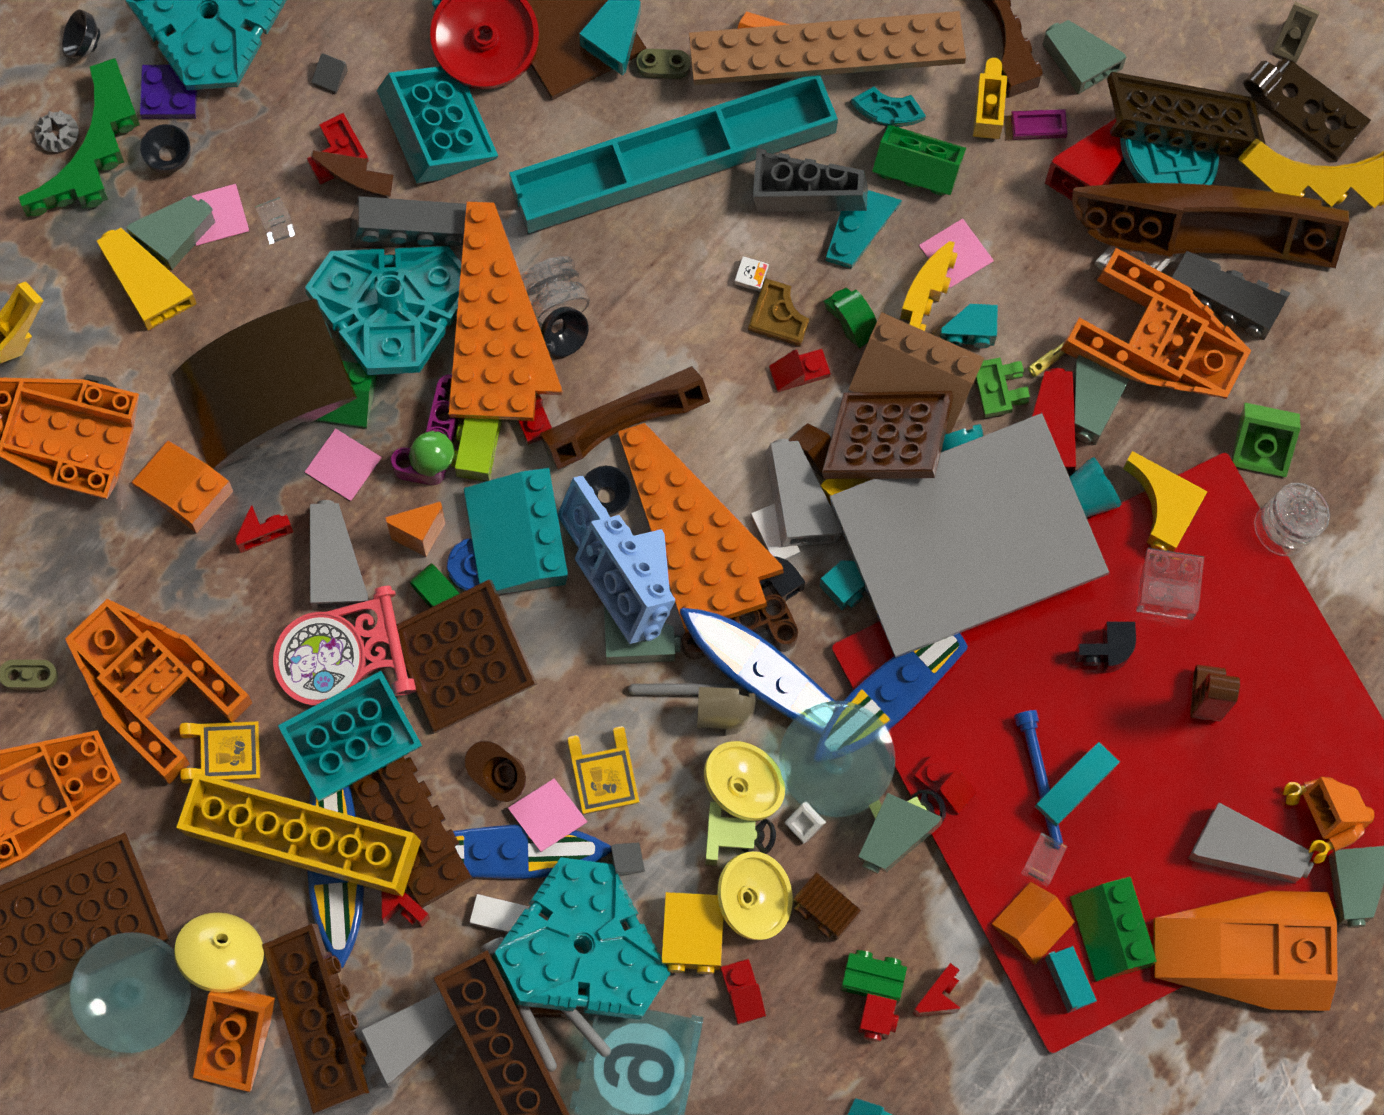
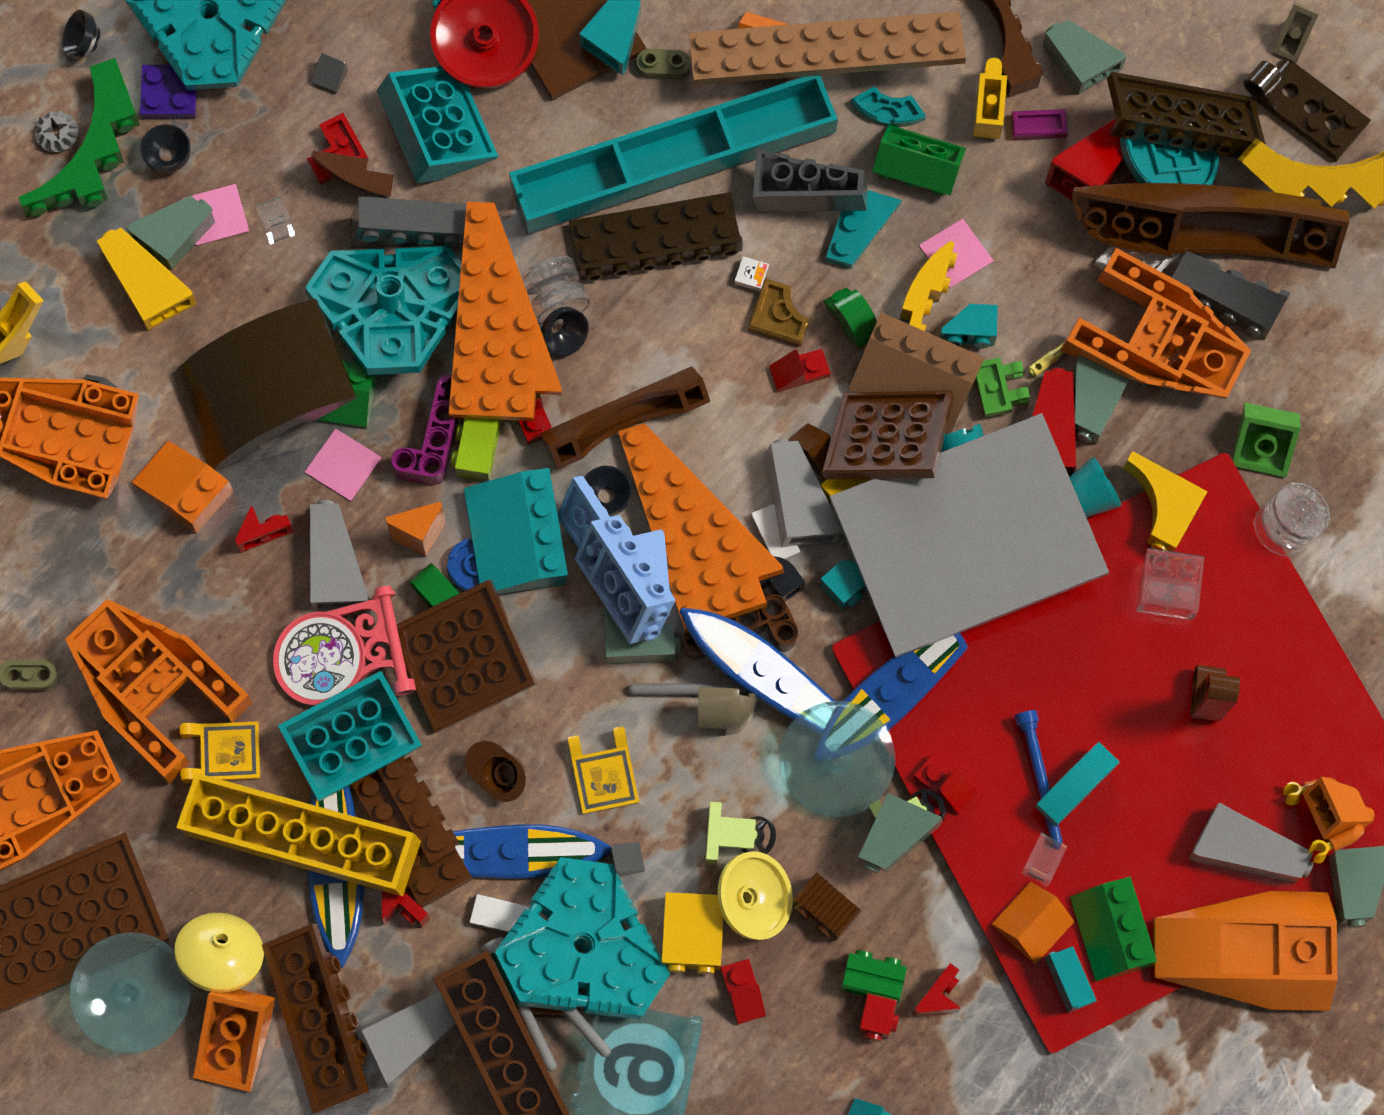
bright green hair [409,431,455,477] -> none
bright pink piece [508,778,587,852] -> none
light yellow dish [704,741,785,821] -> none
white tile [784,802,826,843] -> none
black brick [1075,621,1136,673] -> none
none -> dark brown bracket [569,192,743,281]

